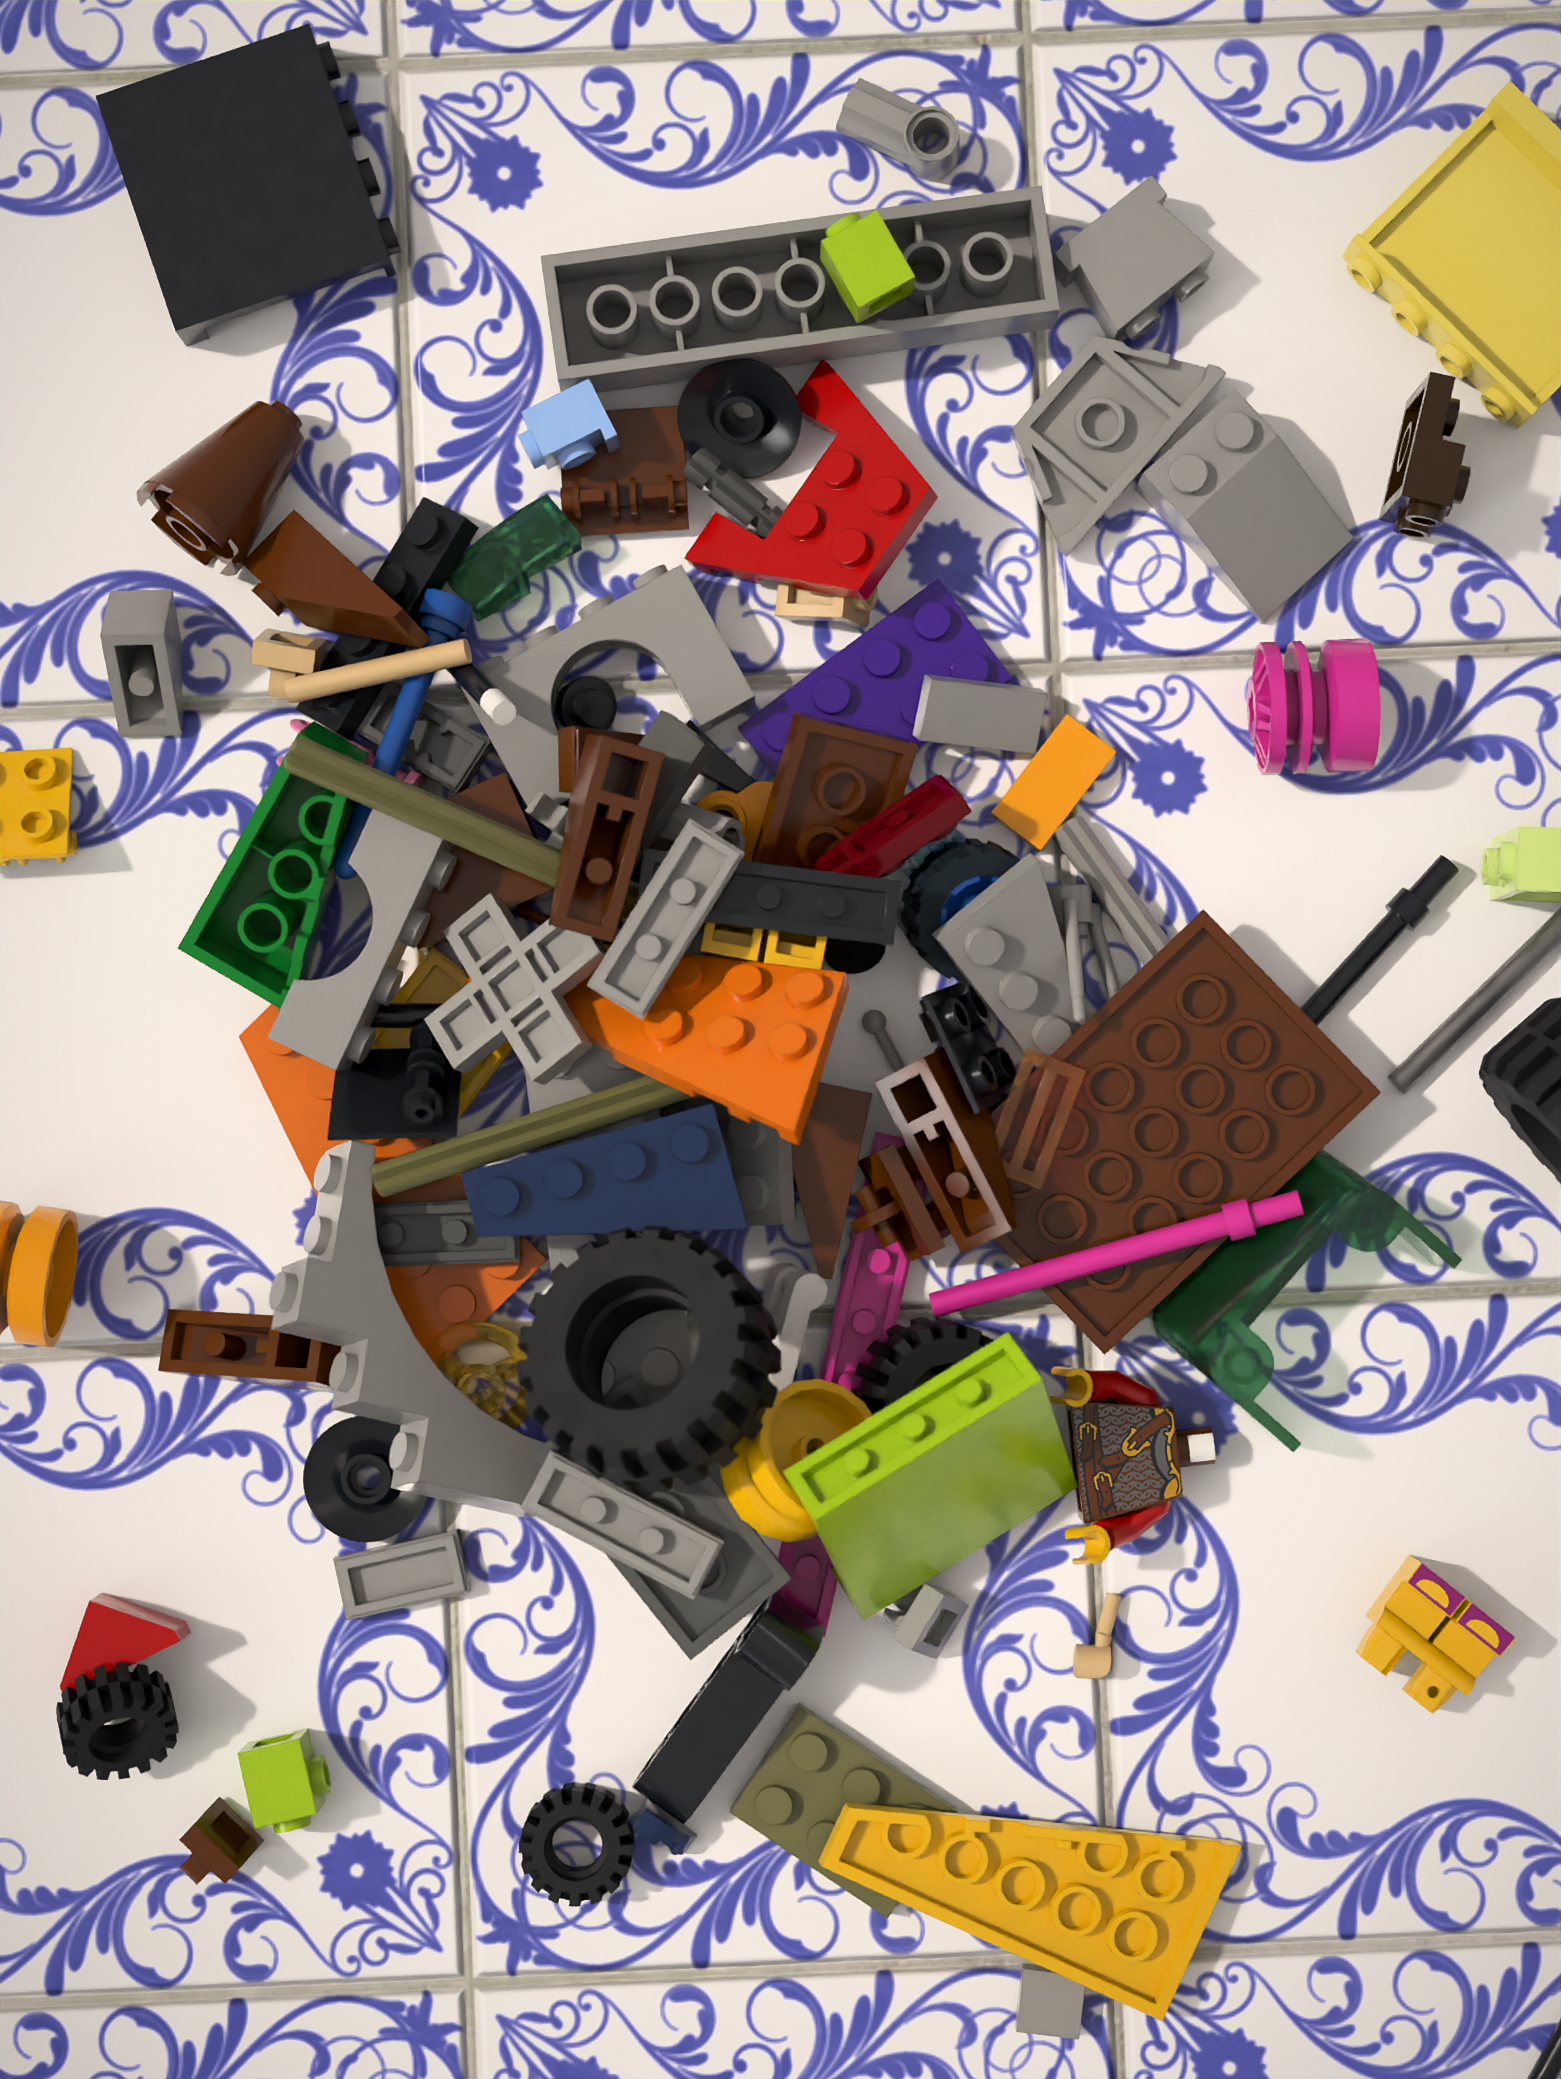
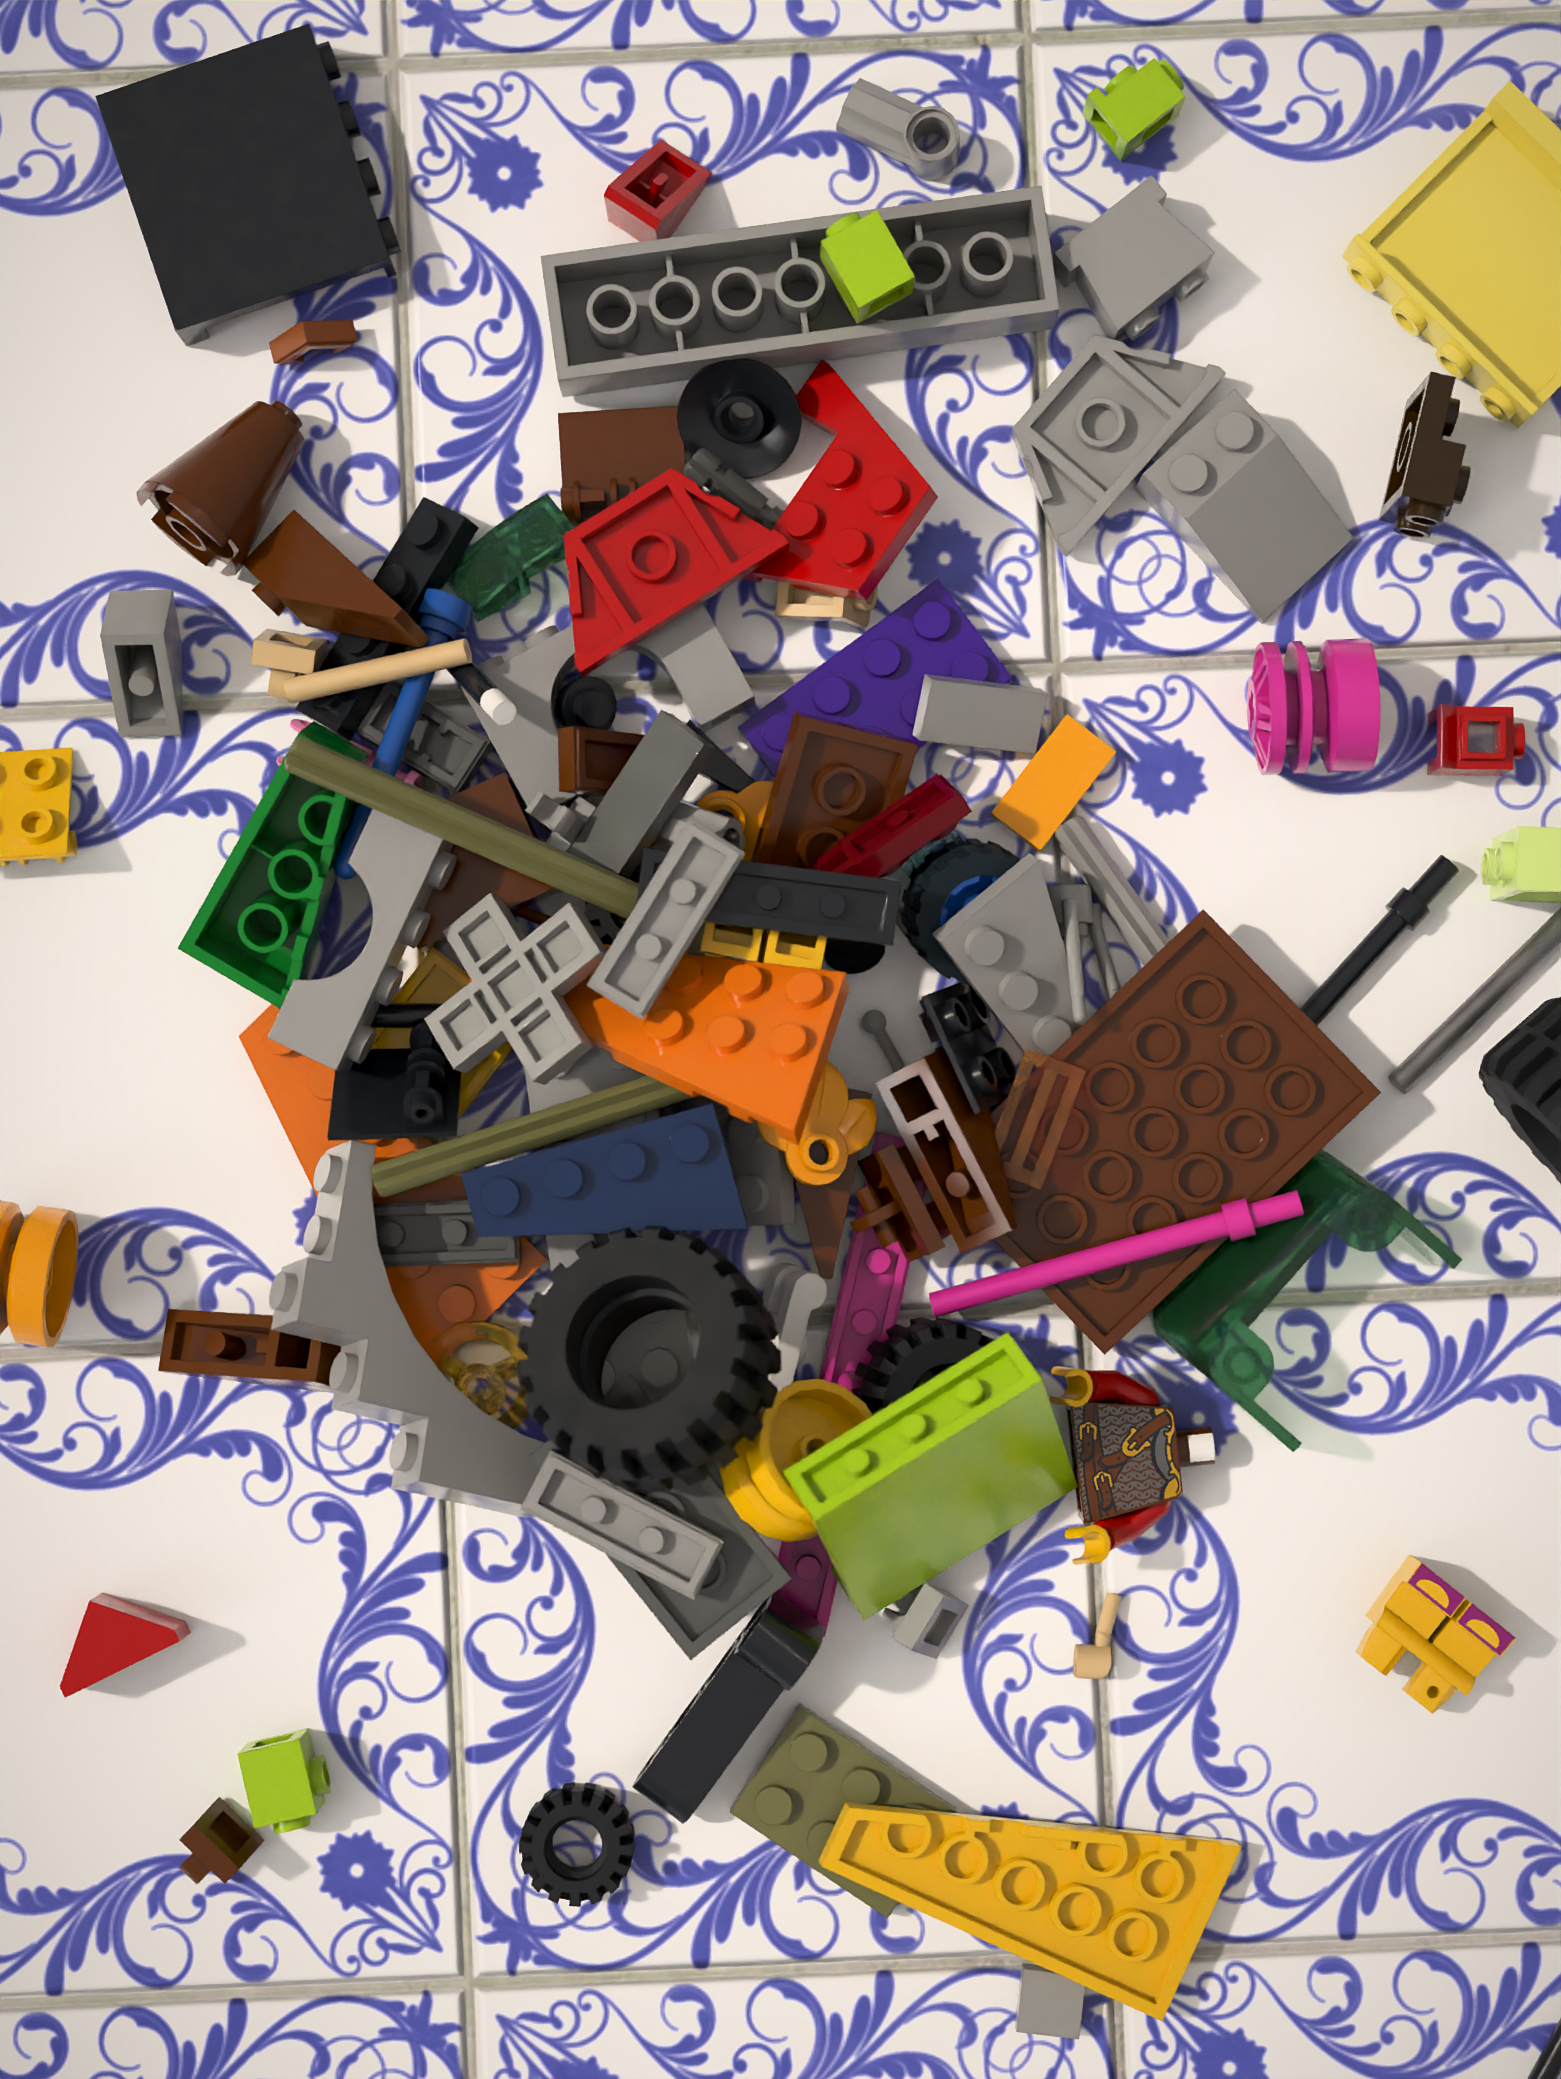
black tyre [56,1662,179,1781] -> none
black dish [303,1416,427,1543] -> none
light grey tile [333,1529,471,1621] -> none
light blue brick [518,378,620,470] -> none
reddish brown slope [549,734,665,942] -> none
dark blue tile [632,1798,698,1855] -> none
none -> dark orange tile [269,320,358,365]
none -> red wing [563,468,789,677]
none -> red slope [604,140,712,242]
none -> light orange plate [755,1060,877,1186]
none -> lime brick [1082,58,1186,162]
none -> red window [1427,704,1525,776]

